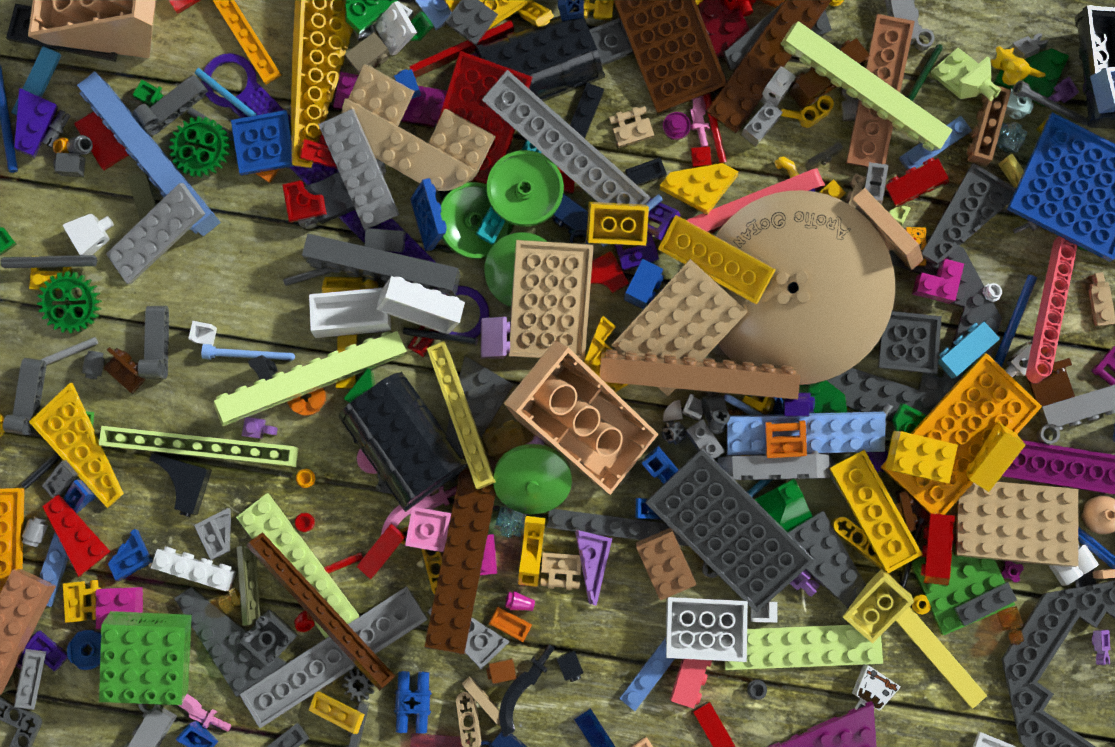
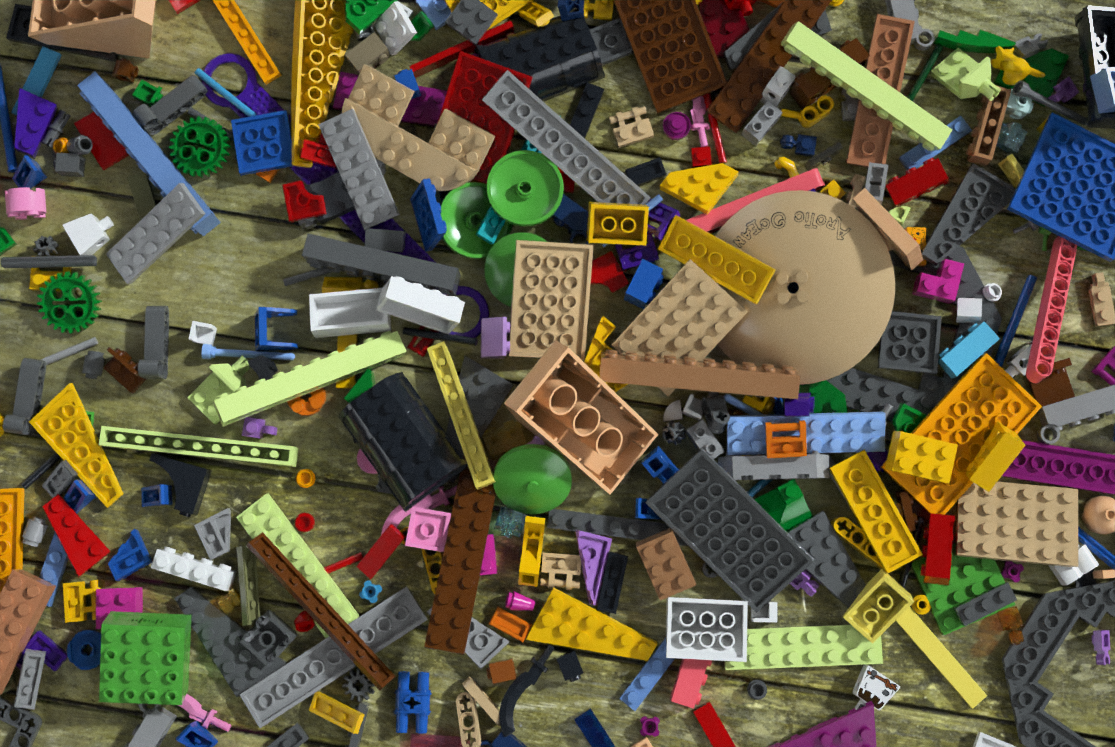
none -> bright pink brick [5,188,47,220]
none -> blue slope [12,155,47,189]
none -> dark grey gear [33,236,59,256]
none -> reddish brown plate [112,58,138,83]
none -> blue slope [141,484,173,507]
none -> yellowish green plate [187,355,251,425]
none -> blue hose [255,307,298,351]
none -> dark azure plate [359,580,382,603]
none -> yellow wing [526,587,657,661]
none -> black plate [597,552,628,614]
none -> magenta plate [640,716,660,737]
none -> dark blue plate [780,134,817,157]
none -> green slope [933,29,1016,54]
none -> white panel [956,298,982,324]
none -> bright green hand [1038,227,1051,251]

